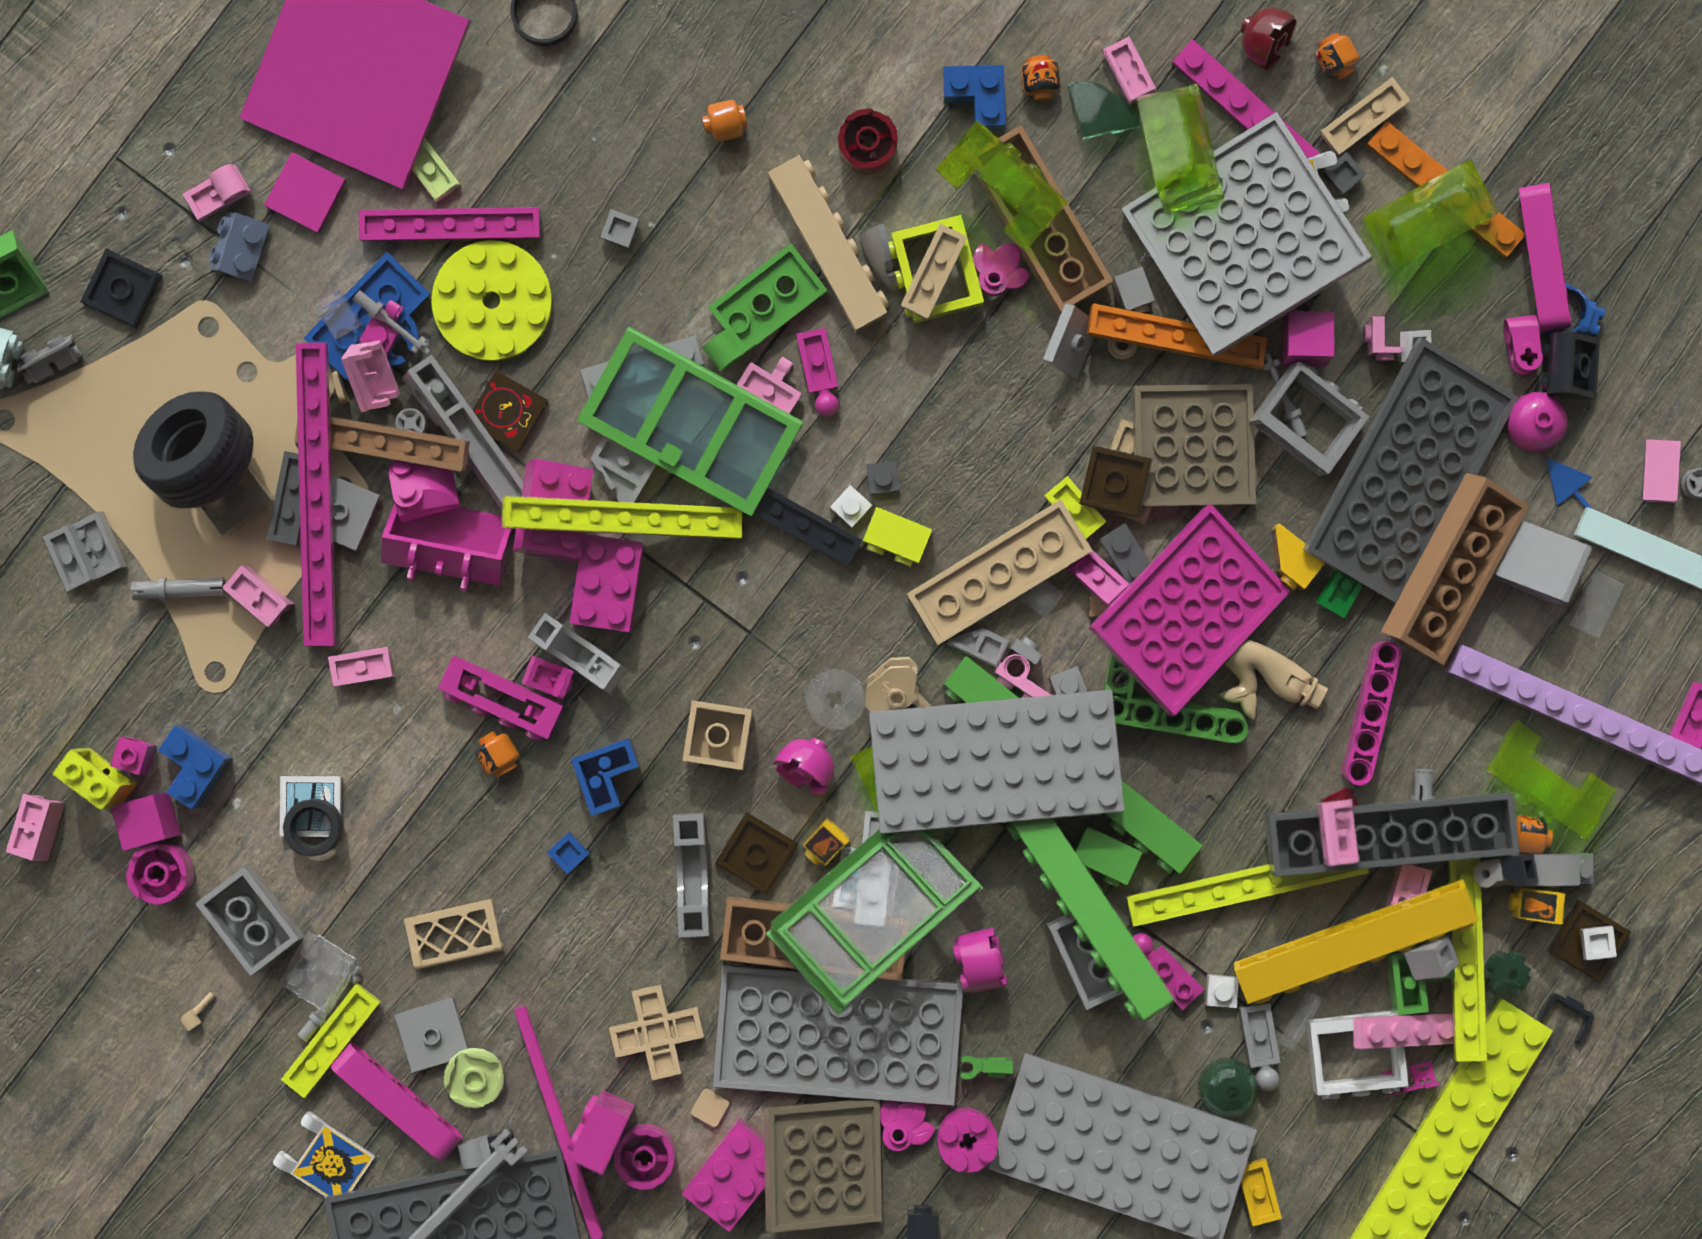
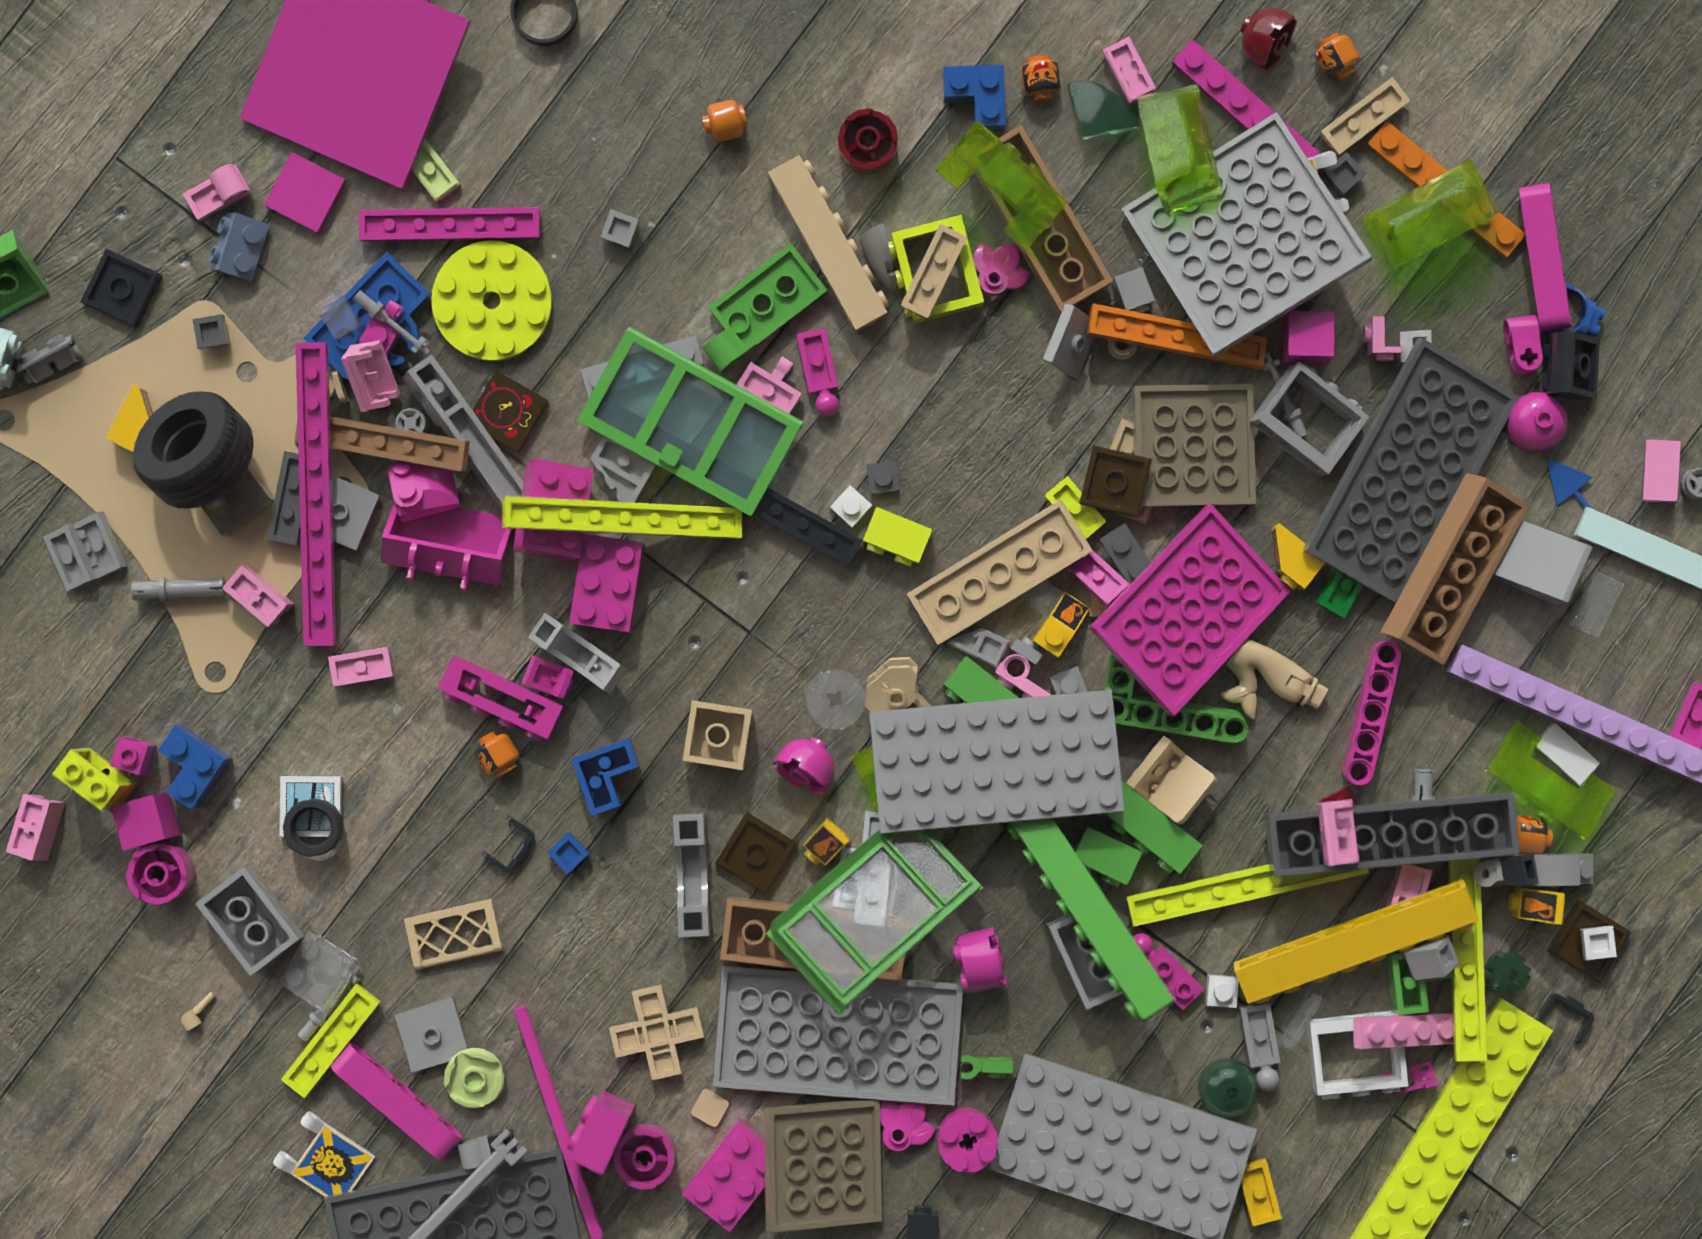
none -> yellow slope [106,385,153,452]
none -> dark grey plate [192,314,230,350]
none -> black piece [482,815,535,872]
none -> yellow slope [1032,592,1090,658]
none -> tan bracket [1126,736,1217,824]
none -> white tile [1533,723,1600,786]

